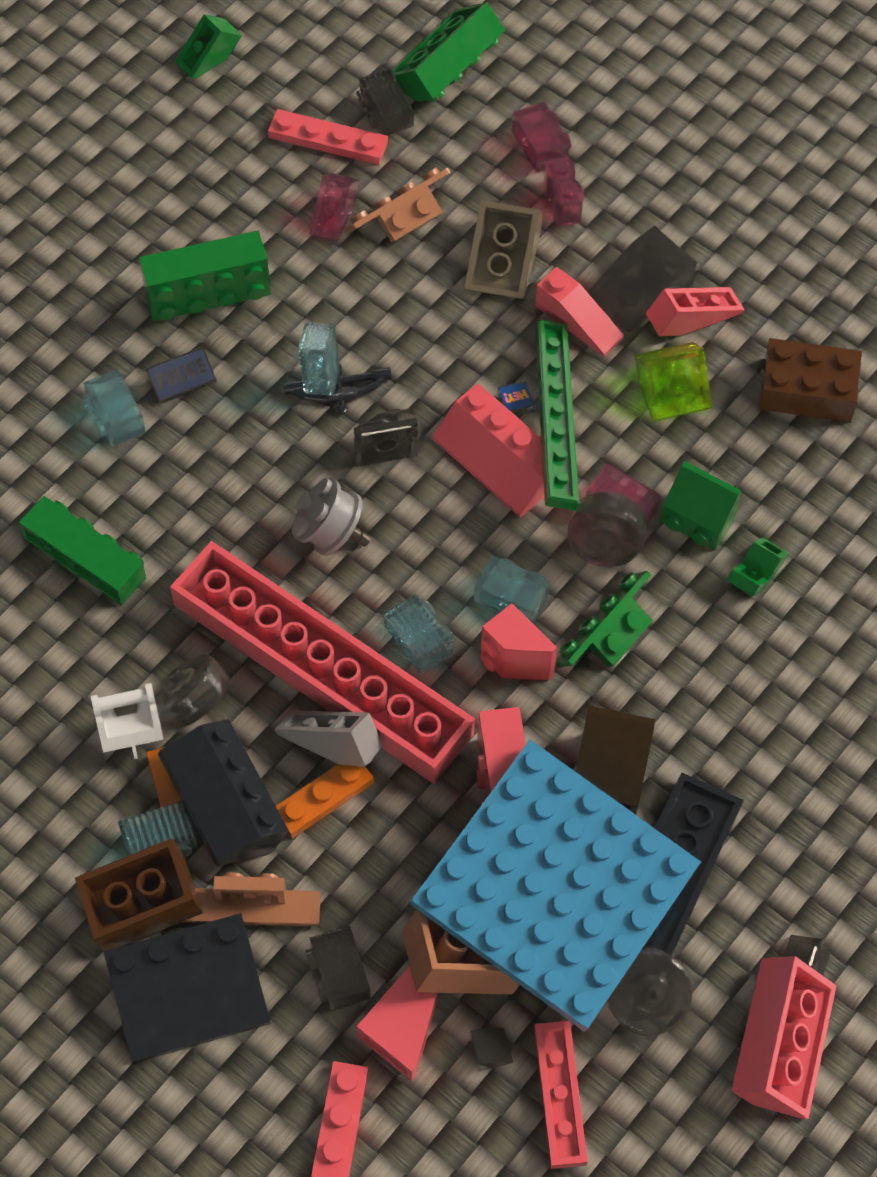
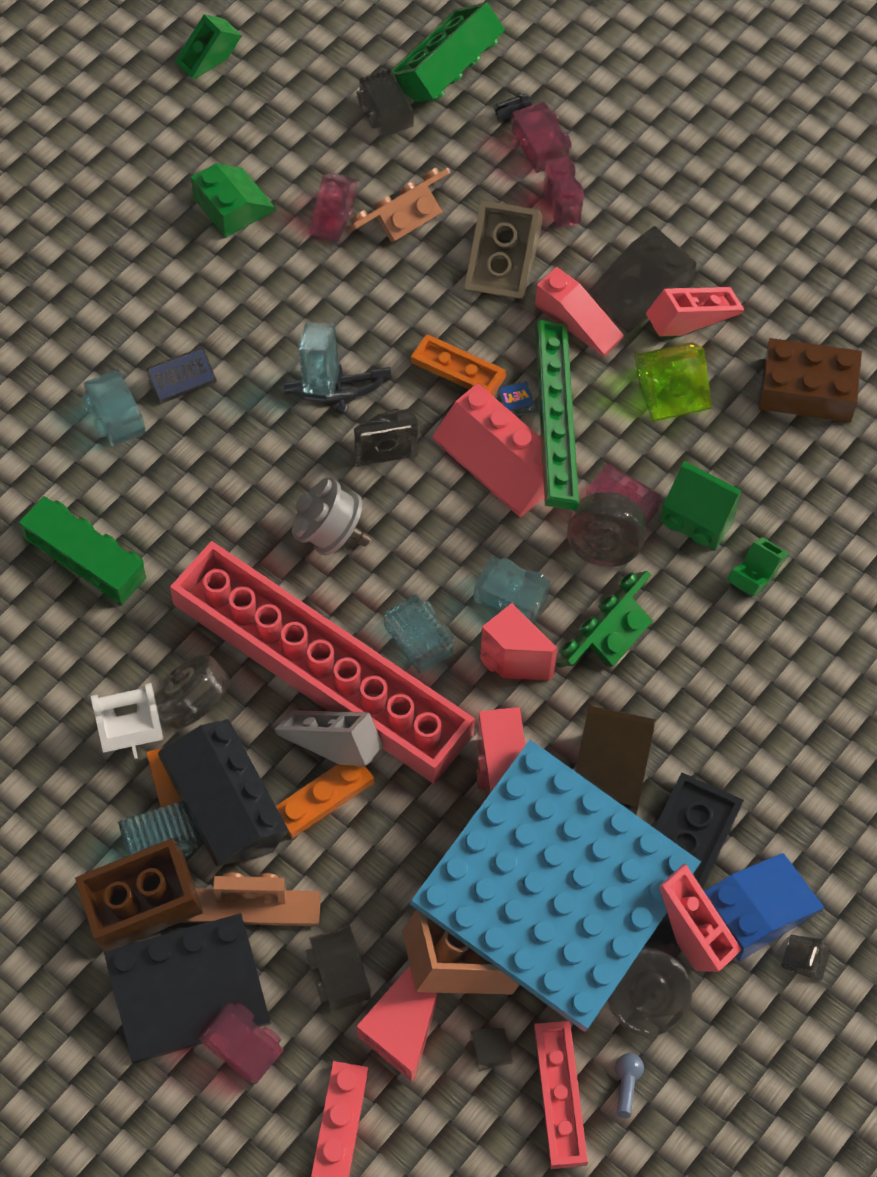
green brick [139,230,271,322] -> none
coral plate [268,109,388,165] -> none
coral slope [731,956,836,1119] -> none
none -> green slope [191,163,275,238]
none -> clear pink brick [198,1003,284,1085]
none -> orange plate [411,334,506,396]
none -> black pin [493,92,532,122]
none -> sand blue bar [615,1053,644,1118]
none -> coral slope [659,864,742,972]
none -> blue slope [704,853,824,962]

